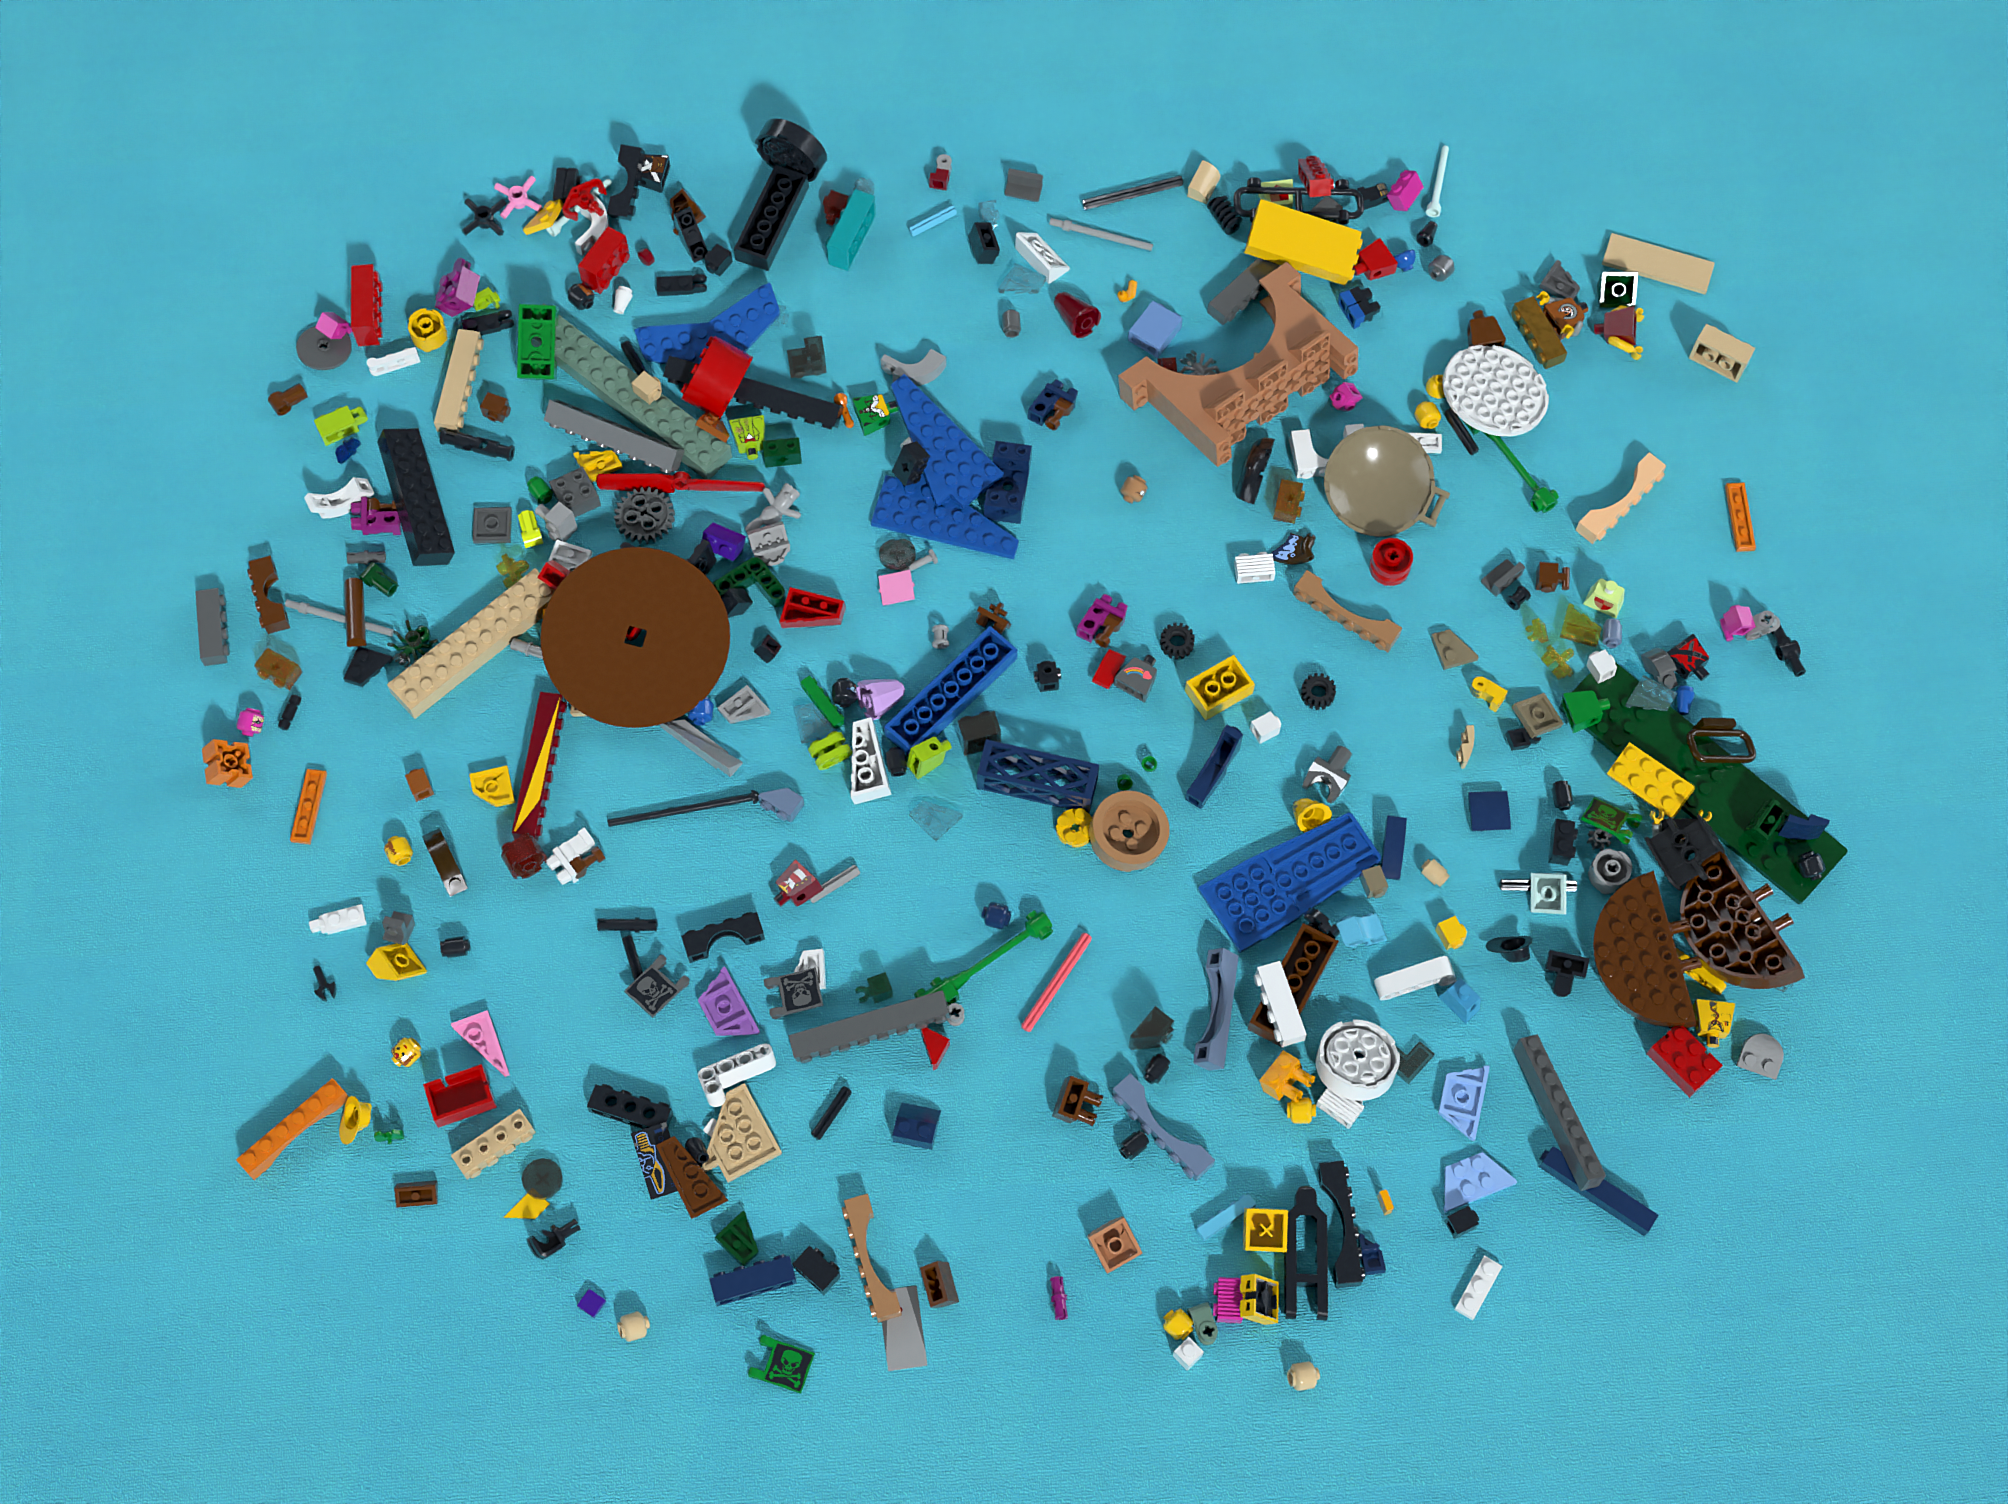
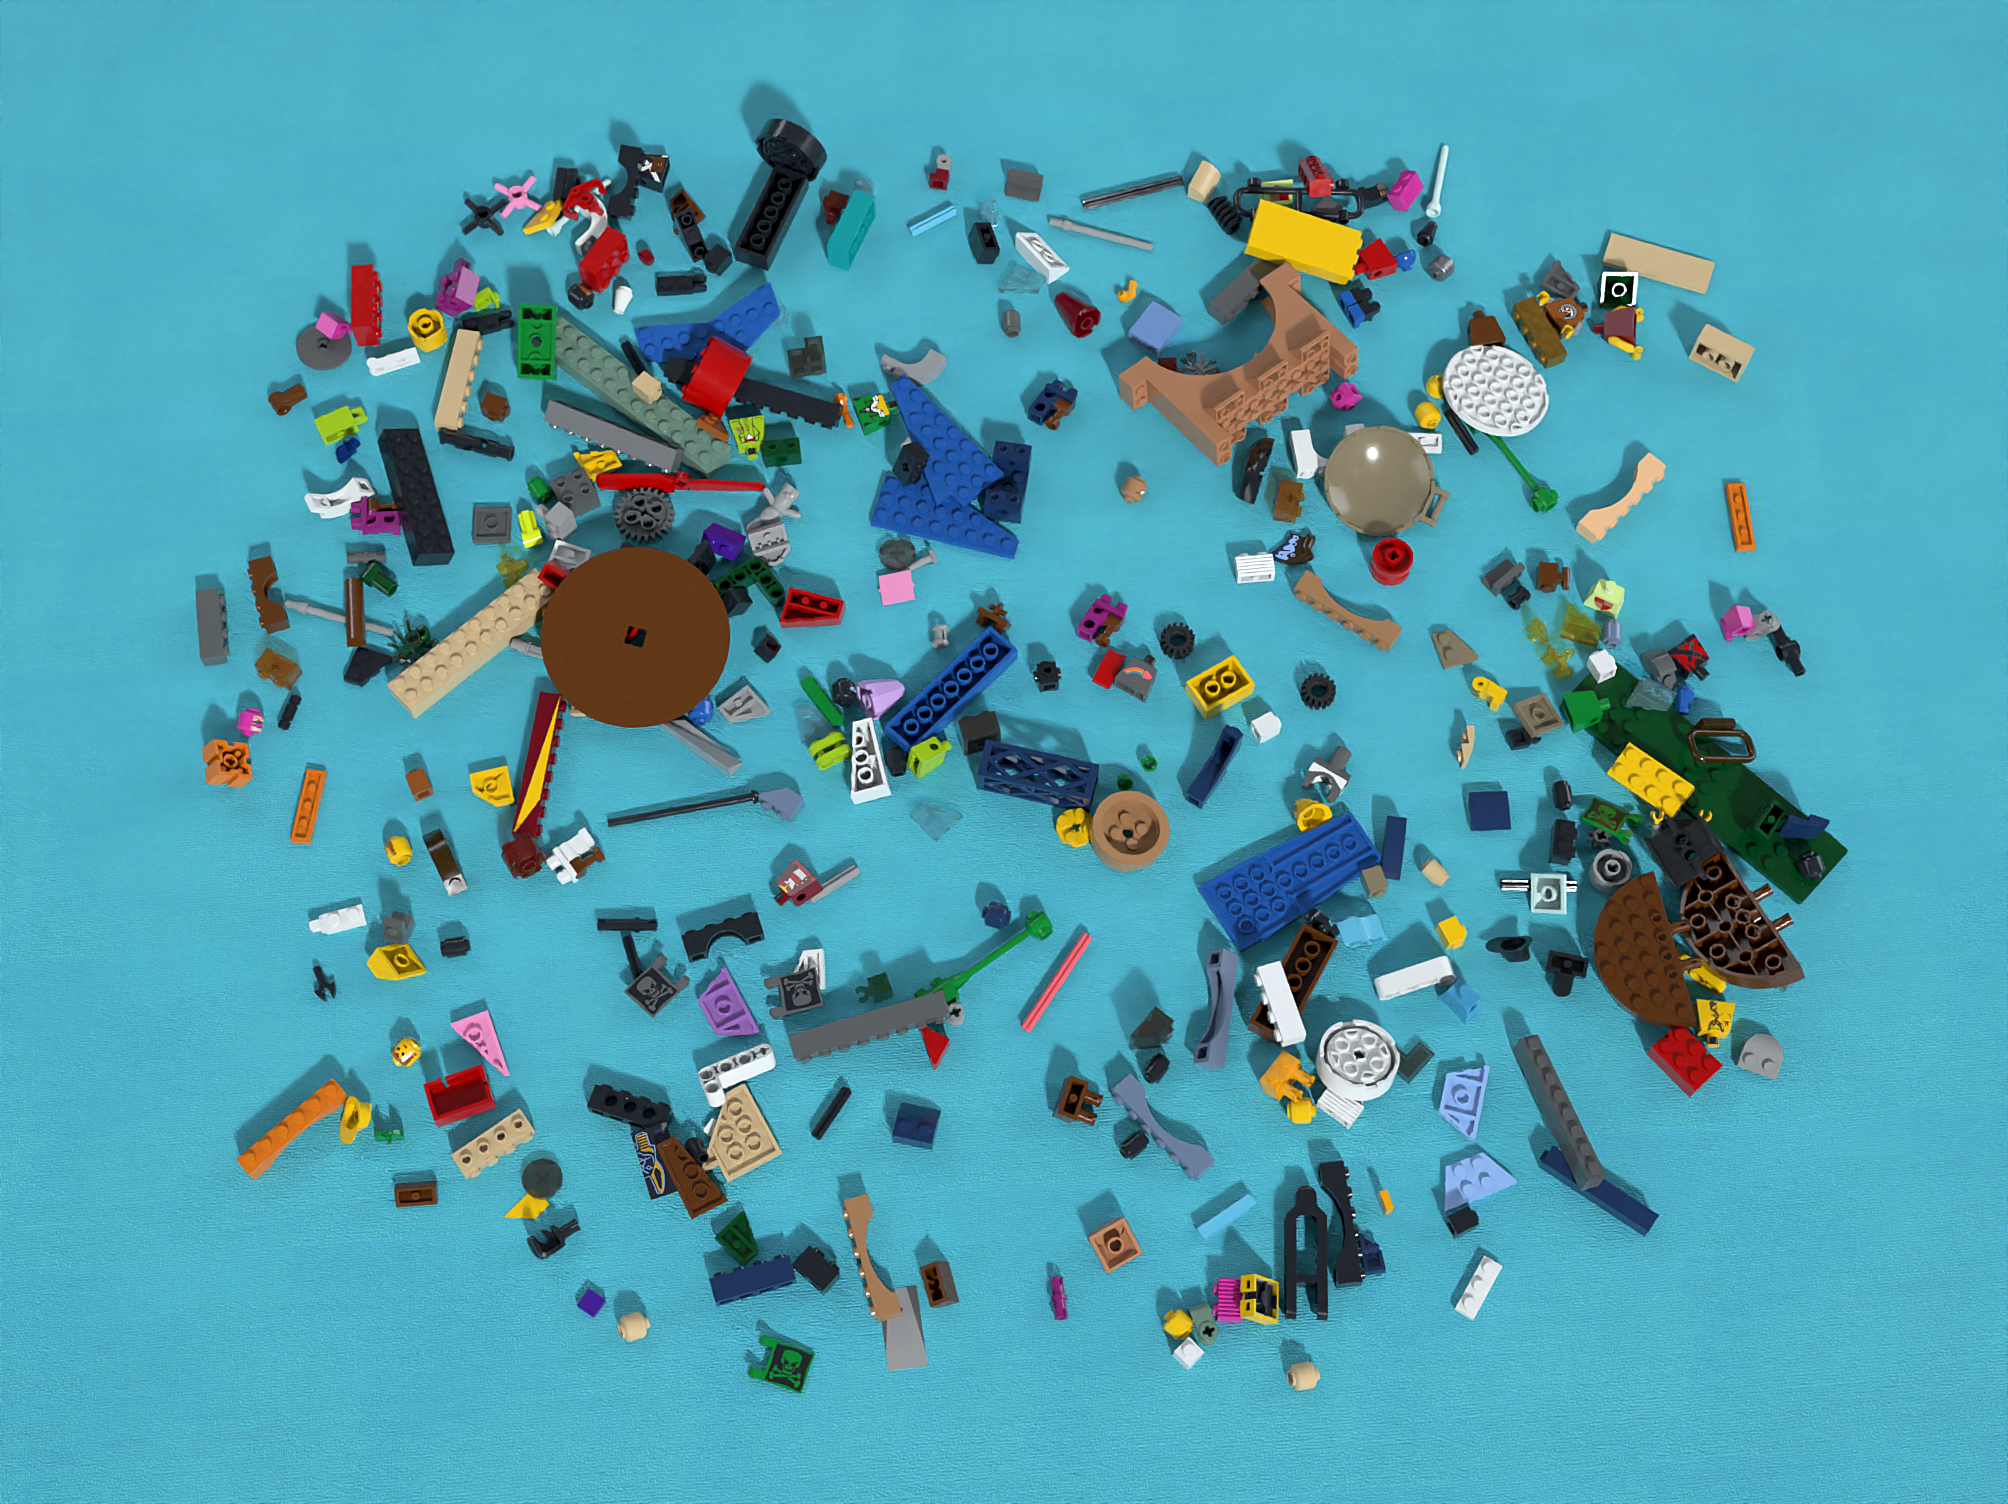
yellow brick [1243,1208,1288,1252] -> none

